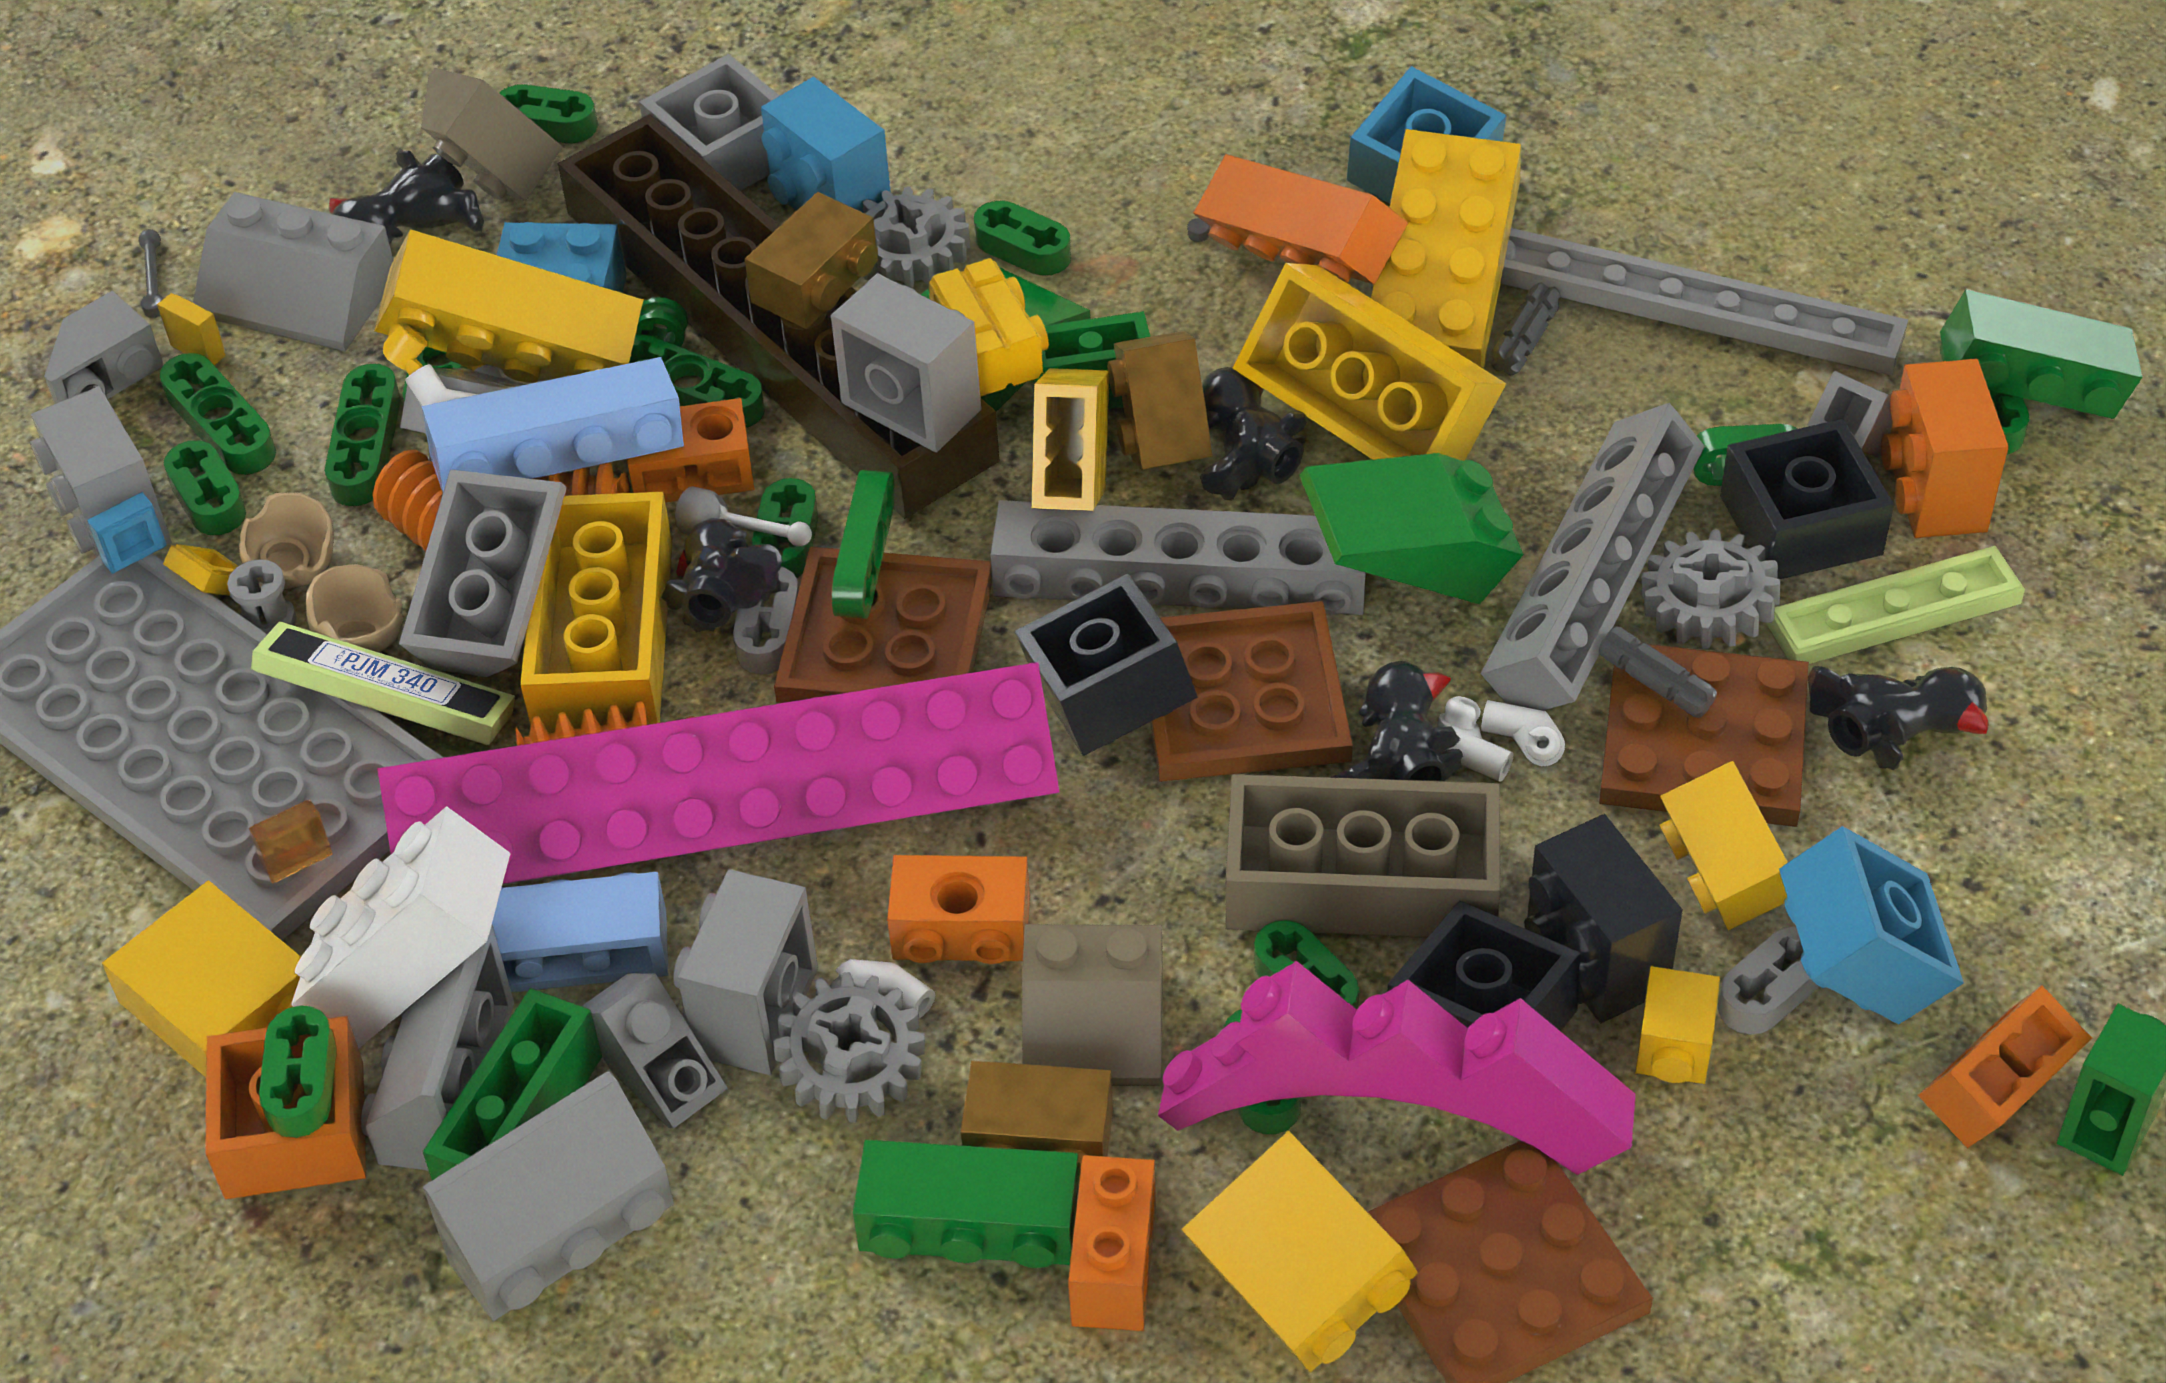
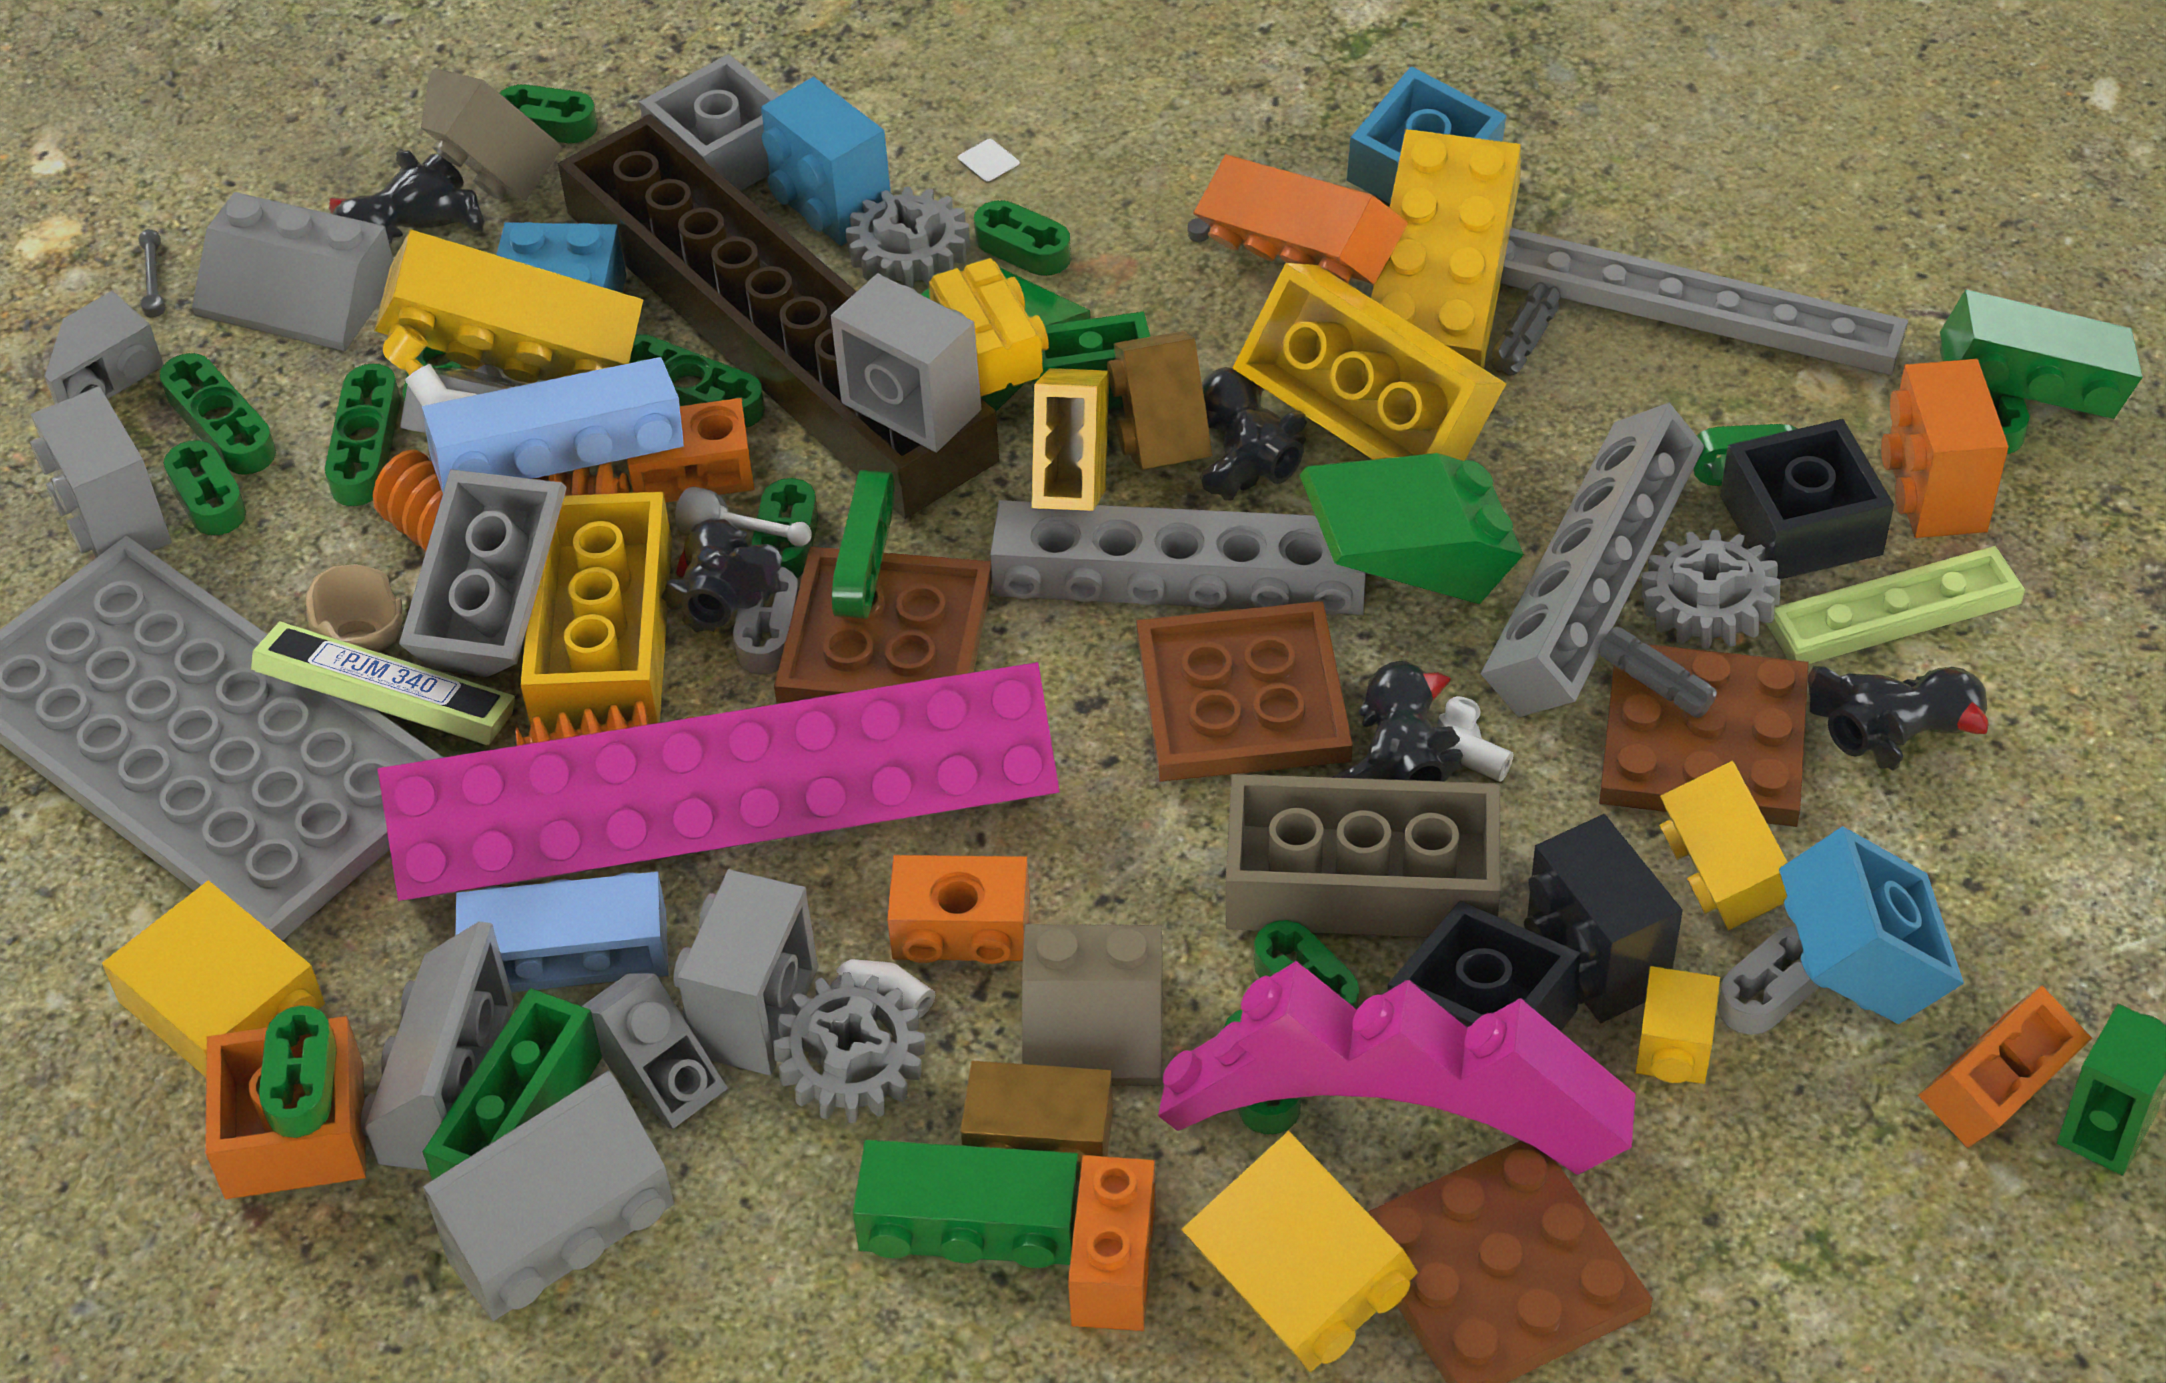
dark azure tile [87,492,167,574] -> none
yellow tile [157,293,226,365] -> none
yellow tile [163,544,238,596] -> none
light grey bush [227,560,296,634] -> none
tan hair [239,492,334,590] -> none
clear orange tile [249,799,333,884] -> none
white brick [291,806,511,1048] -> none
green bush [636,297,688,347] -> none
pearl gold brick [745,192,878,329] -> none
black brick [1014,573,1198,756] -> none
white arm [1481,700,1565,766] -> none
light grey brick [1807,370,1892,458] -> none
none -> white sticker [958,139,1020,182]

